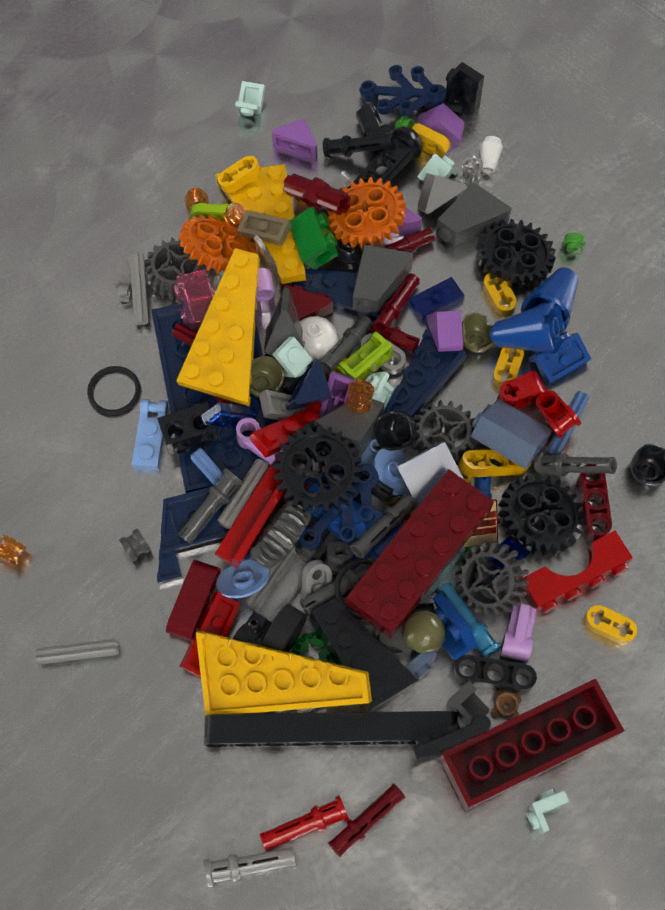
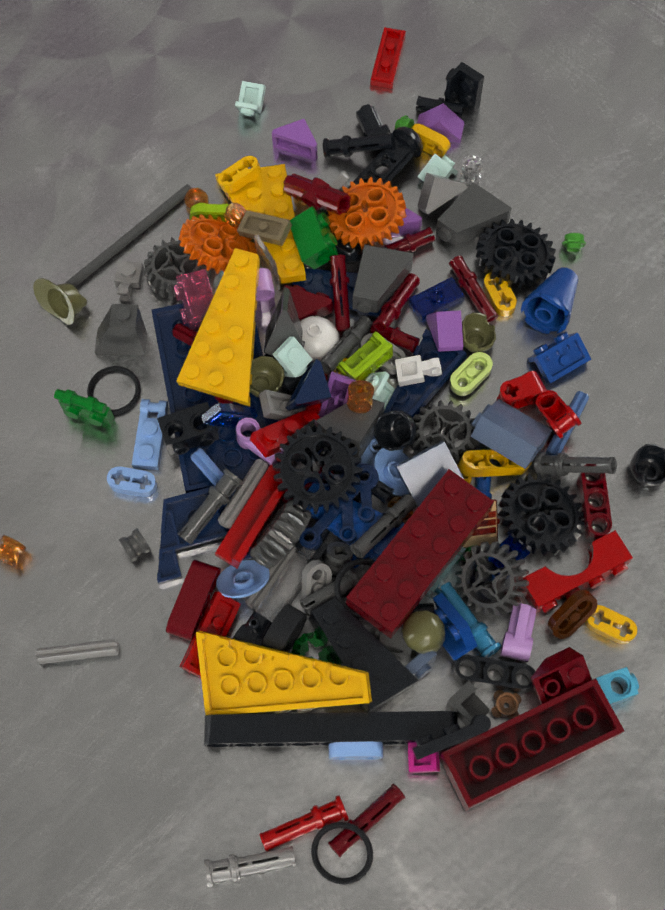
light grey axle [129,253,149,326] -> none
dark blue plant [359,65,447,116] -> none
white cone [480,136,503,174] -> none
blue cone [490,302,564,354] -> none
yellow beam [493,347,524,389] -> none
light aqua bracket [527,789,569,835] -> none
none -> olive piece [33,278,87,325]
none -> green plate [54,389,114,427]
none -> dark grey piece [65,184,193,287]
none -> dark grey slope [95,304,147,356]
none -> light blue beam [107,467,157,497]
none -> black tyre [311,822,373,884]
none -> dark red pin [329,255,351,332]
none -> light blue beam [329,741,383,760]
none -> red tile [370,27,406,89]
none -> white plate [395,355,442,386]
none -> dark pink plate [408,742,440,773]
none -> dark red pin [449,255,499,323]
none -> yellowish green plate [450,352,493,396]
none -> dark red slope [531,647,592,704]
none -> reddish brown plate [548,590,598,639]
none -> medium azure brick [596,667,639,707]

